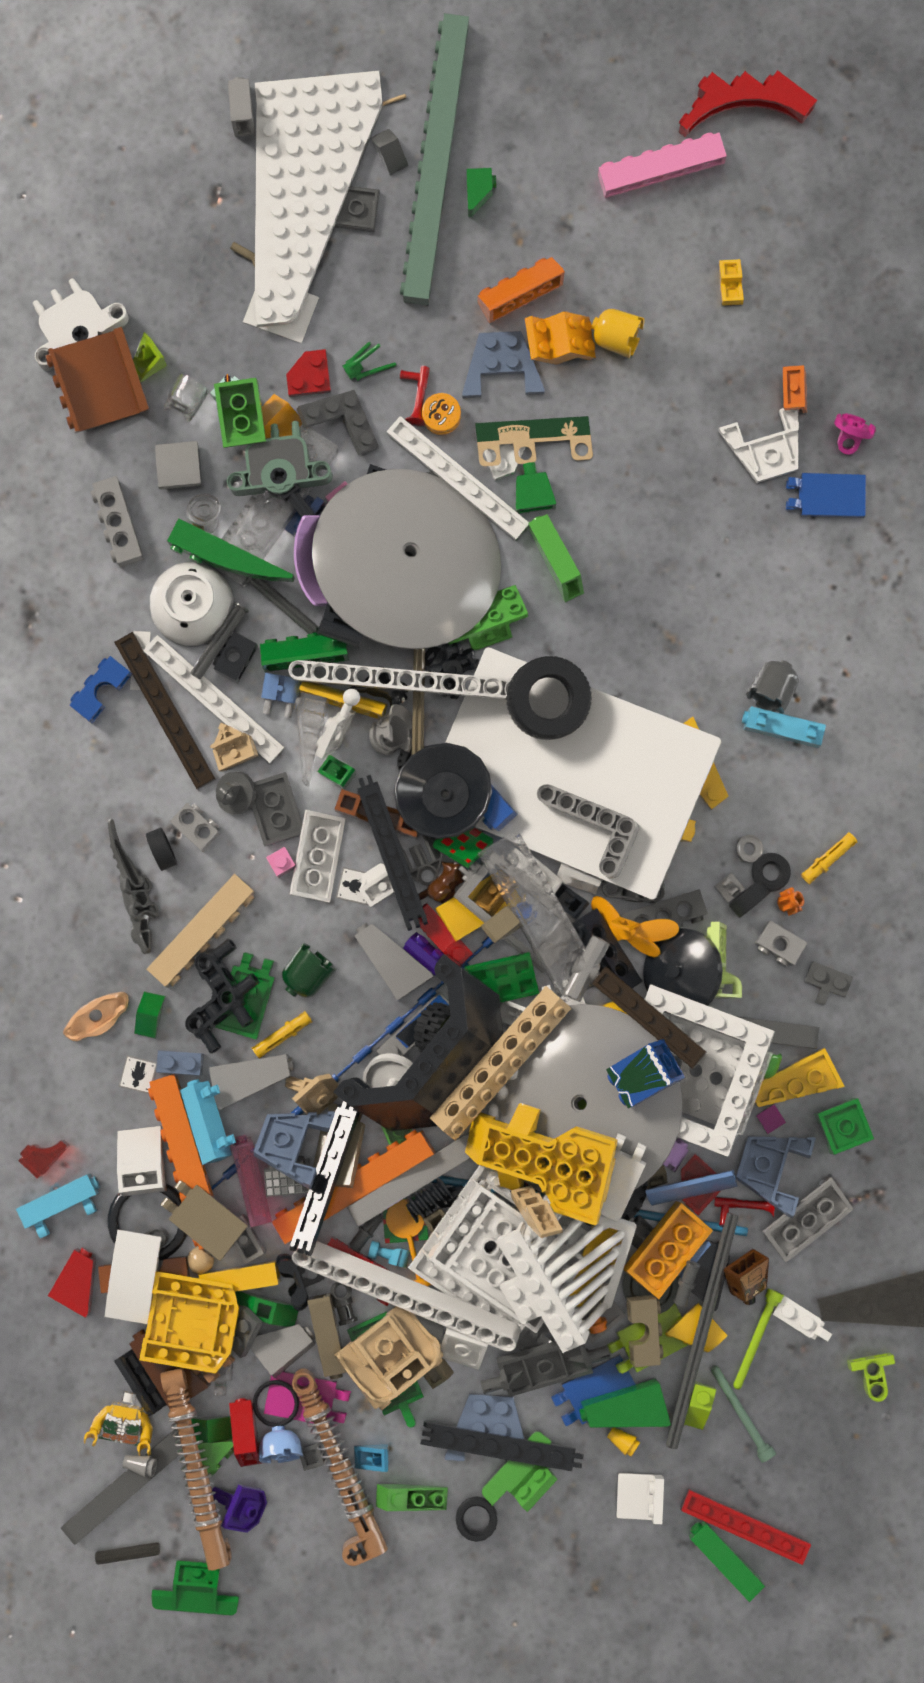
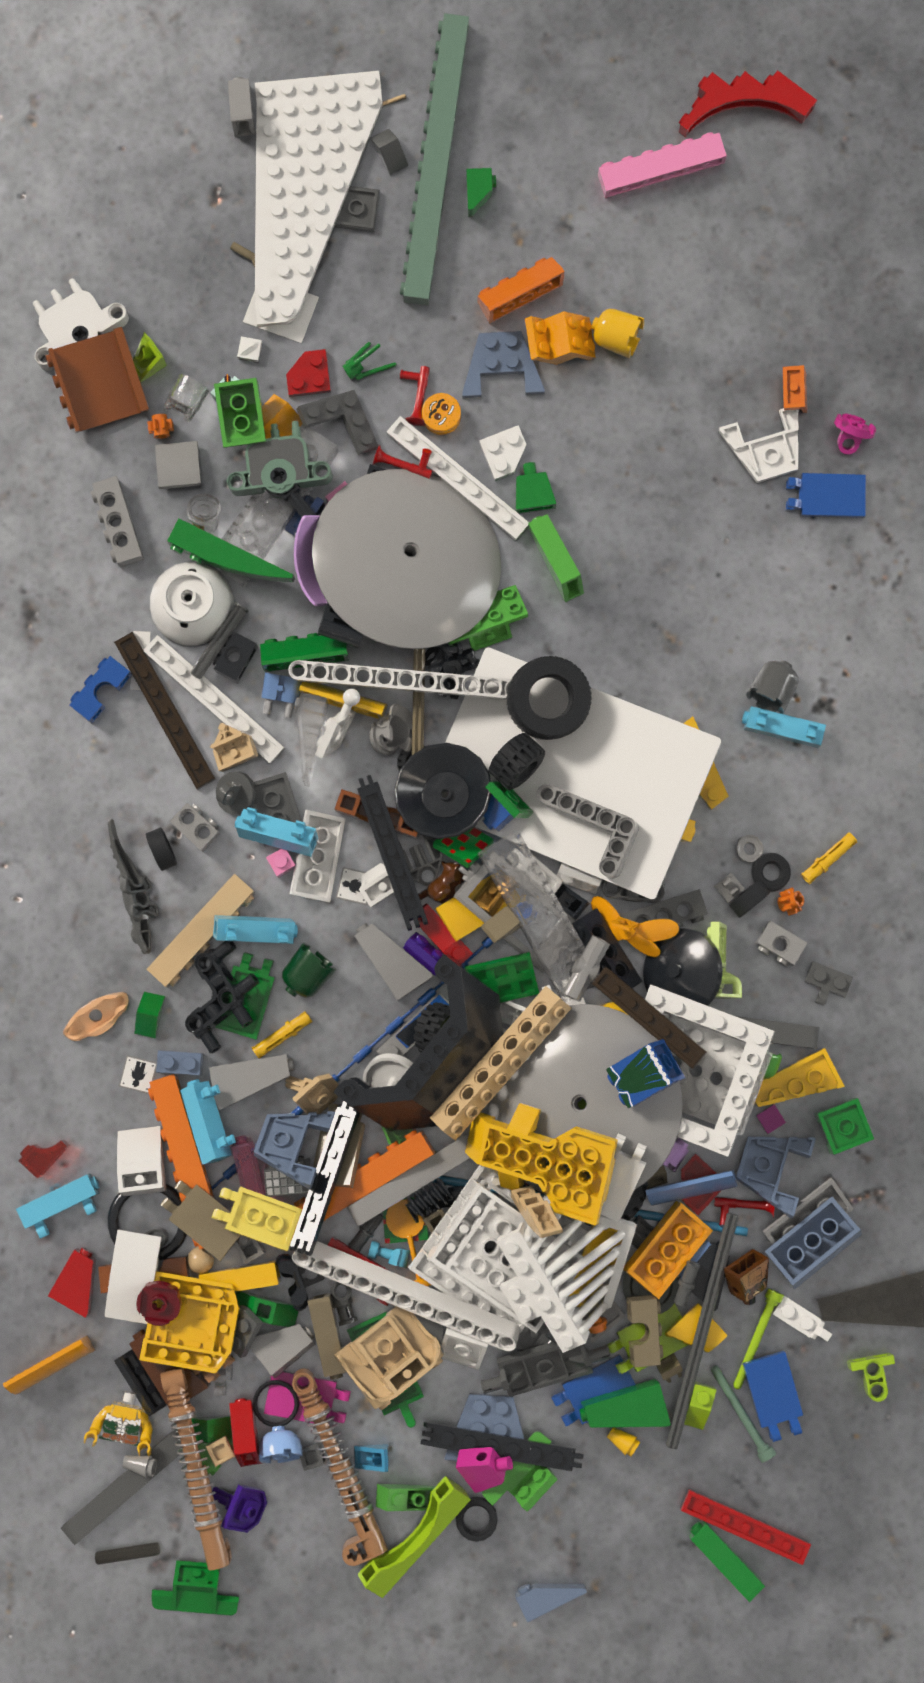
dark grey axle [246,577,318,634] -> none
green slope [317,754,357,790] -> none
black animal [346,666,408,708] -> none
dark tan slope [423,1358,454,1389] -> none
piece [475,416,593,466] -> none
white bracket [616,1473,664,1524] -> none
yellow slope [719,259,744,306] -> none
none -> light orange slope [3,1335,95,1395]
none -> dark red plate [136,1281,182,1326]
none -> orange gear [147,414,174,439]
none -> tan tile [206,1436,235,1467]
none -> light yellow tile [211,1187,302,1252]
none -> medium azure brick [213,915,298,944]
none -> medium azure brick [235,807,319,857]
none -> white tile [237,336,262,362]
none -> lime arch [357,1476,471,1598]
none -> red piece [373,445,433,479]
none -> dark pink torso [456,1447,513,1493]
none -> green tile [486,782,534,818]
none -> black tyre [488,732,545,790]
none -> sand blue slope [515,1584,587,1623]
none -> dark tan tile [656,1353,683,1383]
none -> blue tile [742,1351,803,1442]
none -> sand blue slope [765,1197,862,1290]

